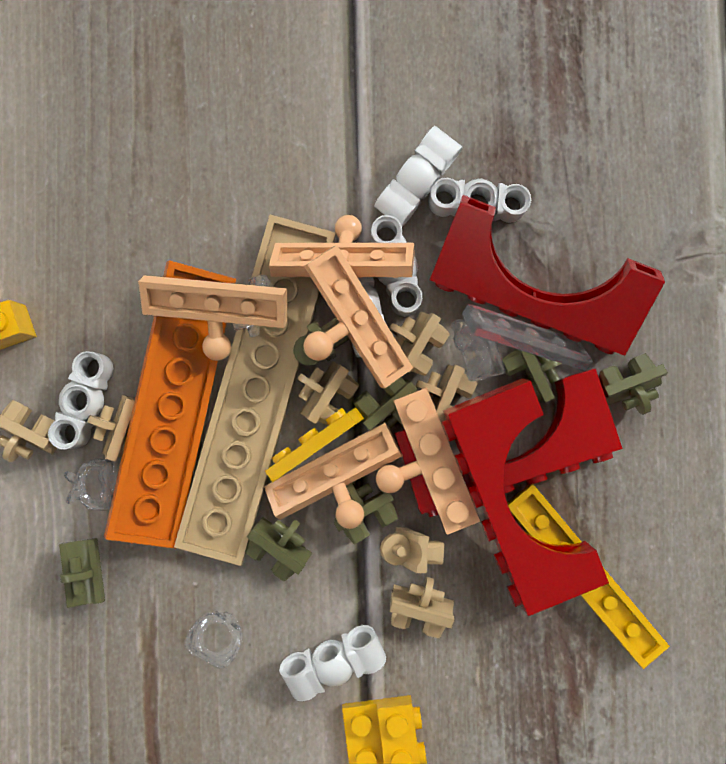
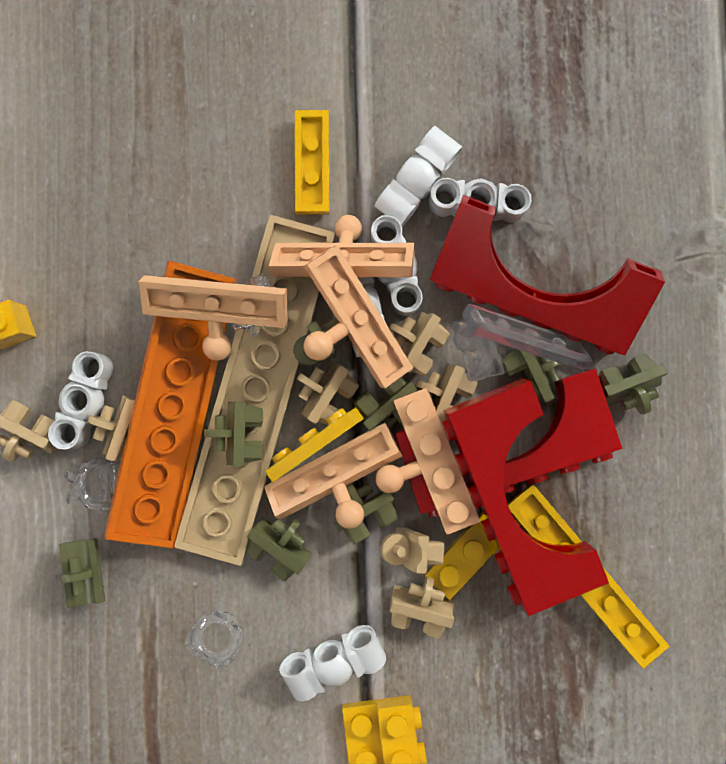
none -> olive hips [204,401,263,467]
none -> yellow plate [295,110,330,215]
none -> yellow plate [424,511,521,600]

